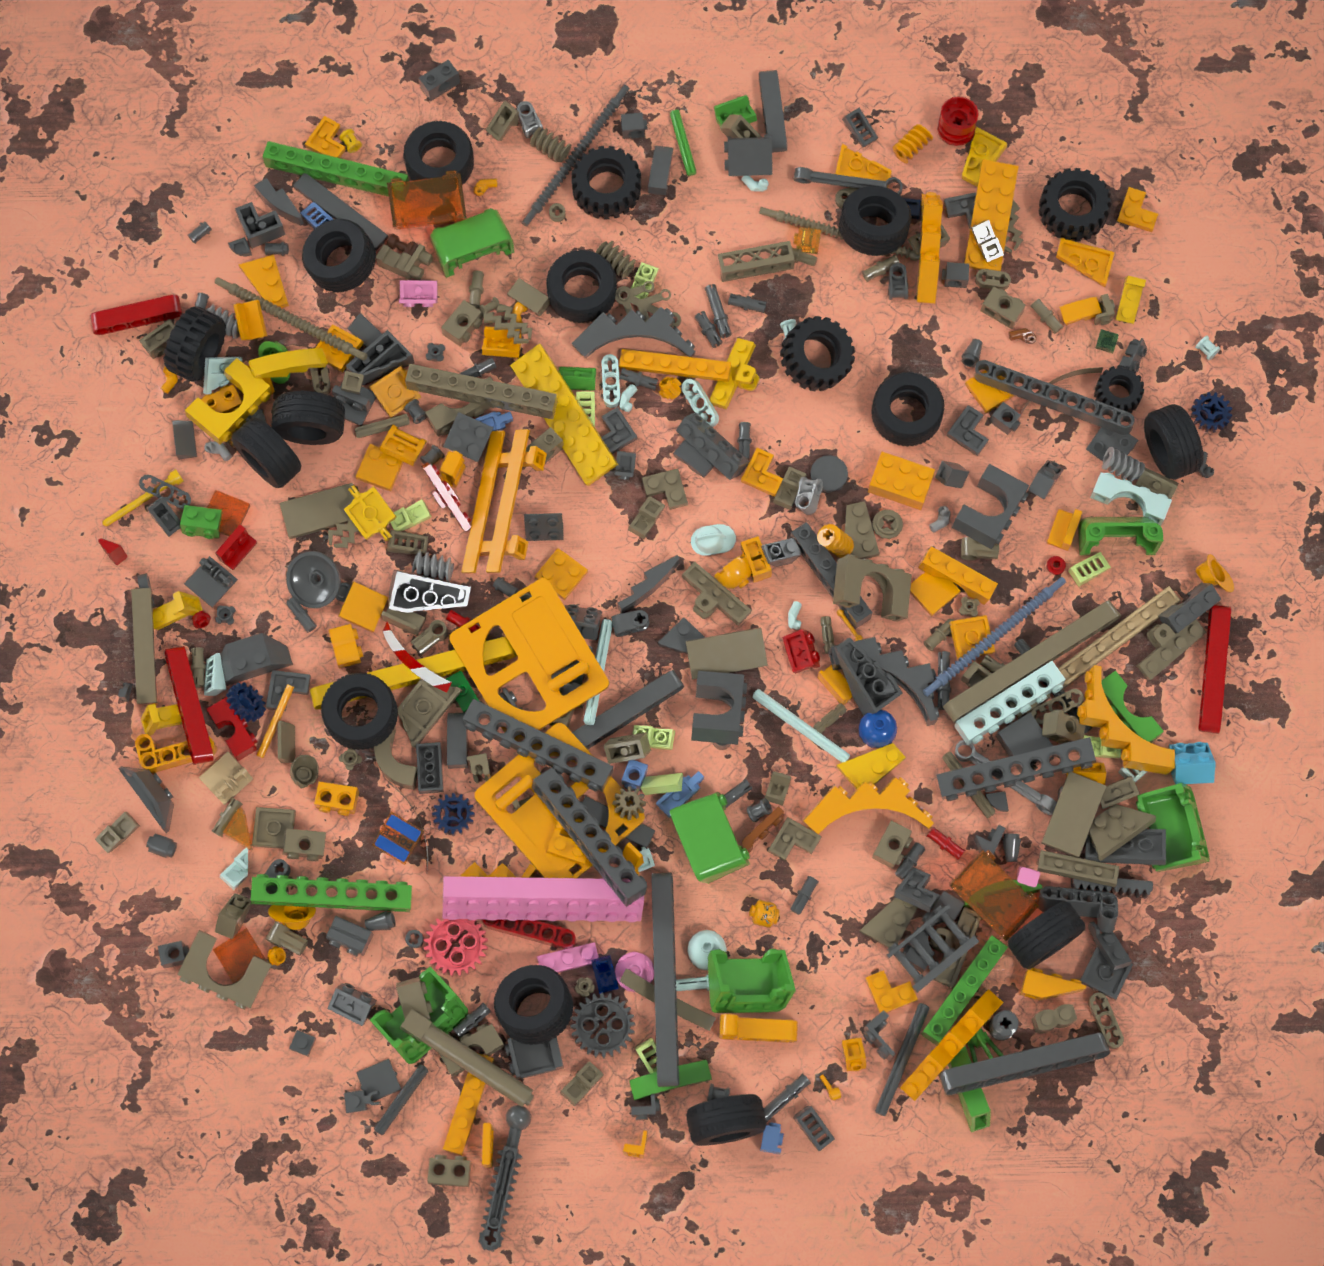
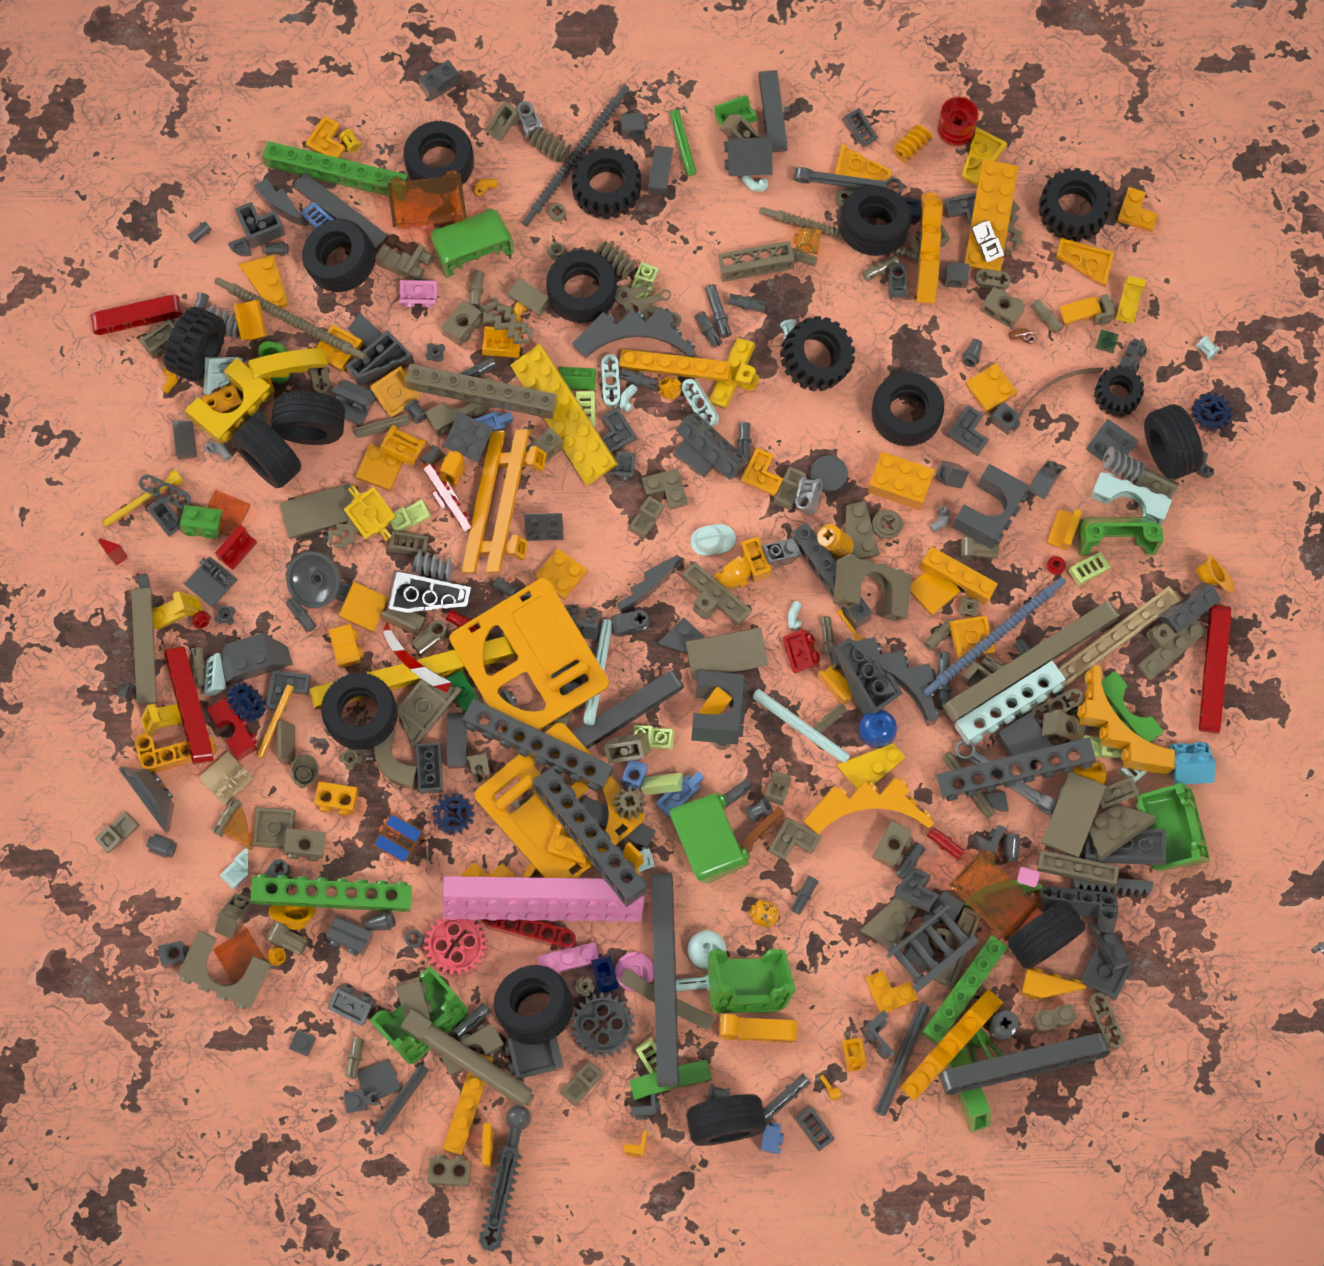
dark tan tile [341,371,364,395] -> none
dark grey beam [974,360,1134,435] -> none
none -> dark tan axle [346,1038,365,1079]
none -> dark tan plate [548,242,566,260]
none -> light orange slope [699,686,733,715]

